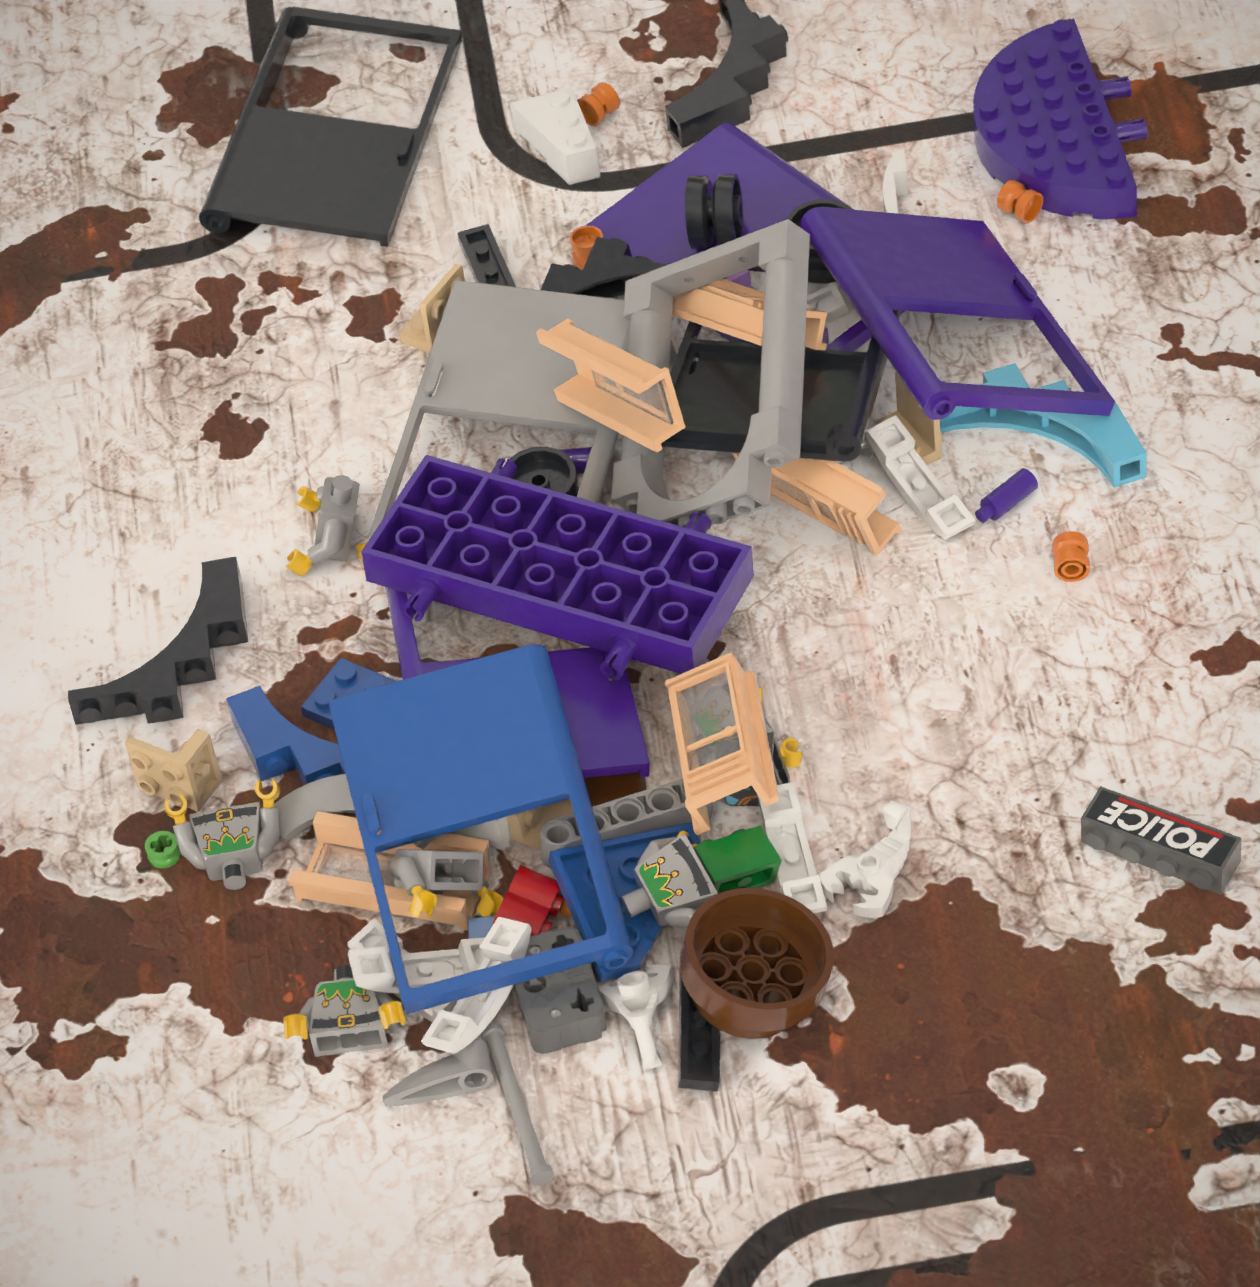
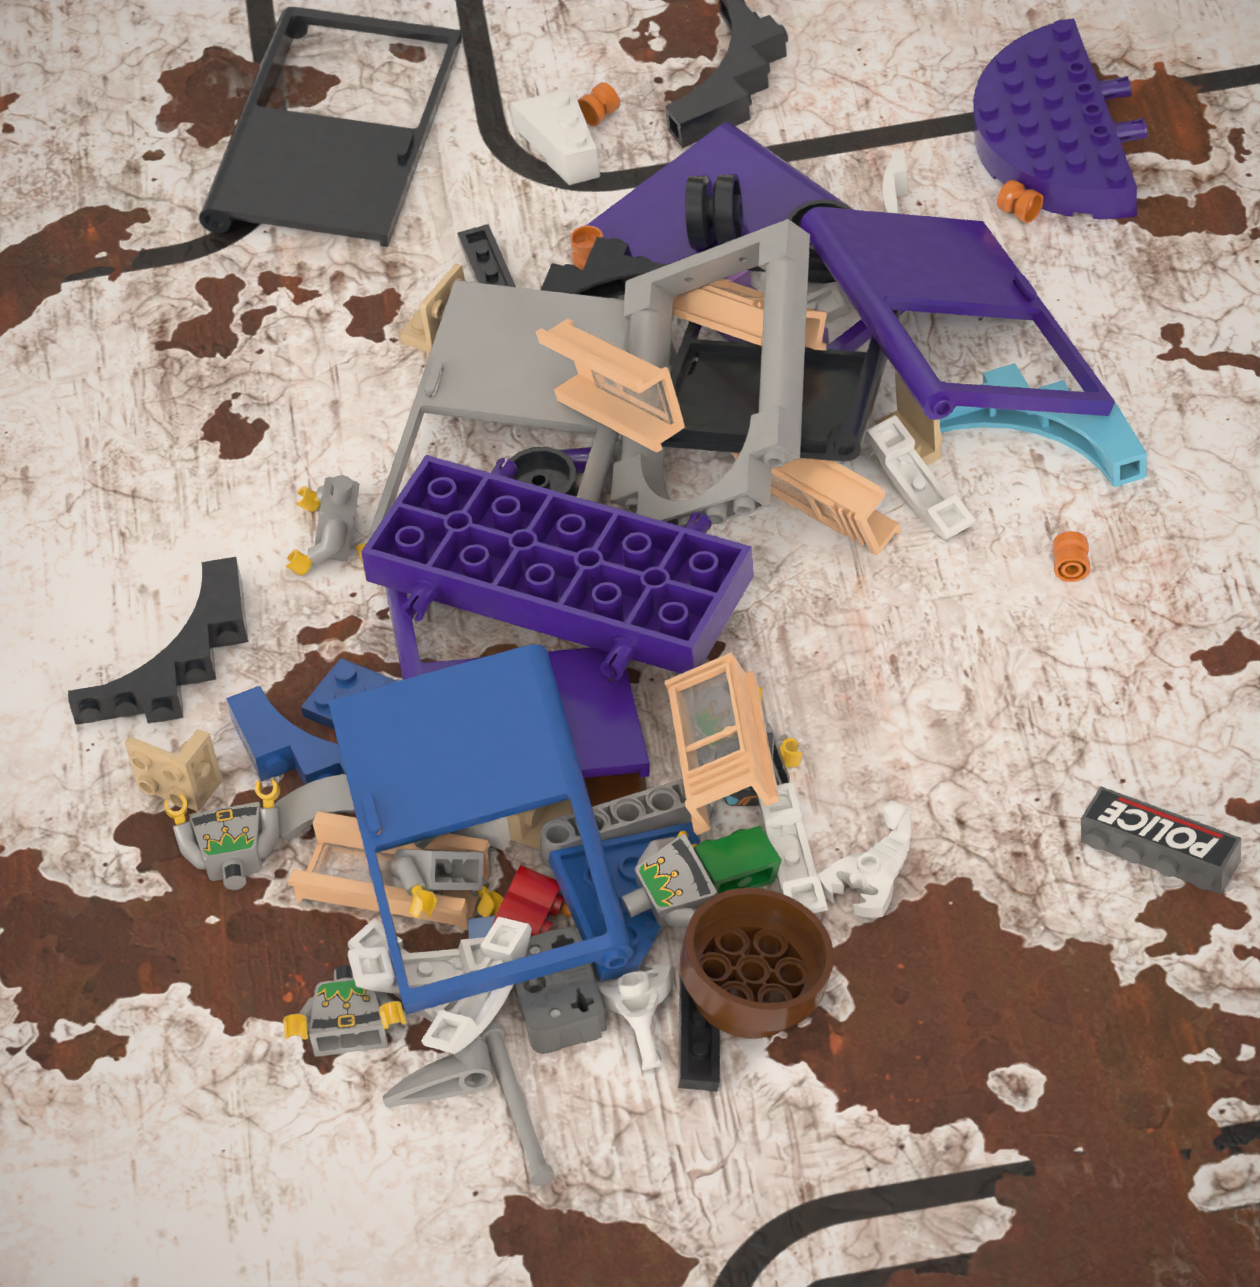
bright green bush [145,831,181,869] -> none
dark purple cylinder [975,468,1038,523] -> none

